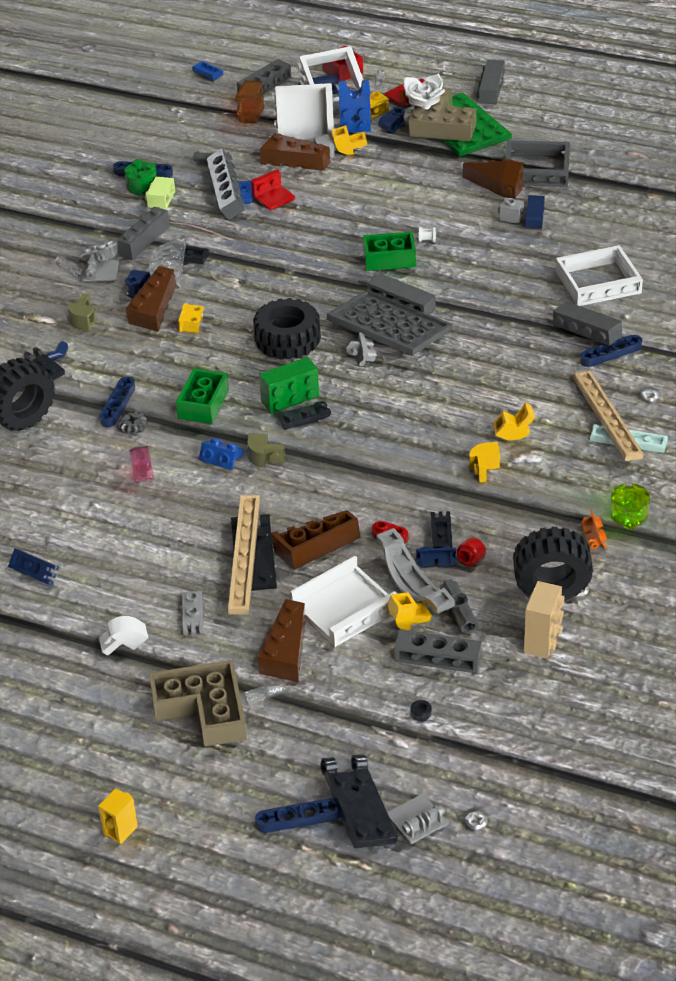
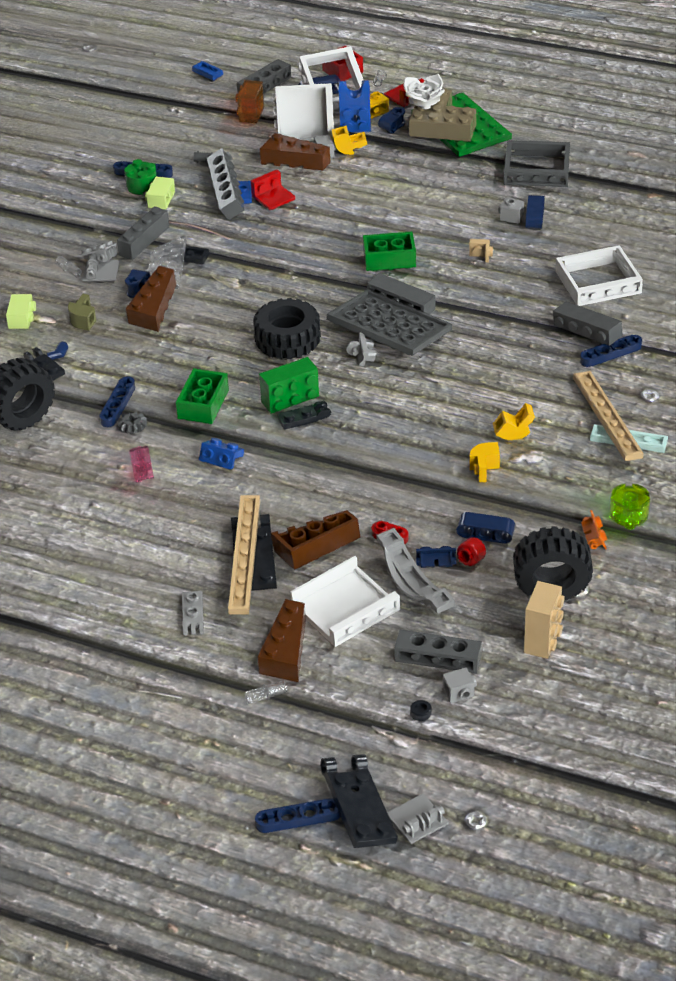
dark blue hinge [8,548,59,585] -> none
yellow brick [98,788,138,844] -> none
white brick [99,616,149,655] -> none
dark tan brick [149,660,247,747] -> none
yellow piece [178,303,215,333] -> none
olive brick [247,433,285,468] -> none
yellow brick [387,592,432,630] -> none
white bush [419,227,436,242] -> none
black hinge [431,511,453,548] -> none
dark grey piece [440,579,478,634] -> none
reddish brown wedge [463,159,523,199] -> none
dark grey brick [477,59,505,104] -> none
none -> yellowish green brick [6,294,36,329]
none -> light grey brick [443,667,477,703]
none -> dark blue beam [456,512,516,544]
none -> tan bracket [469,239,493,263]

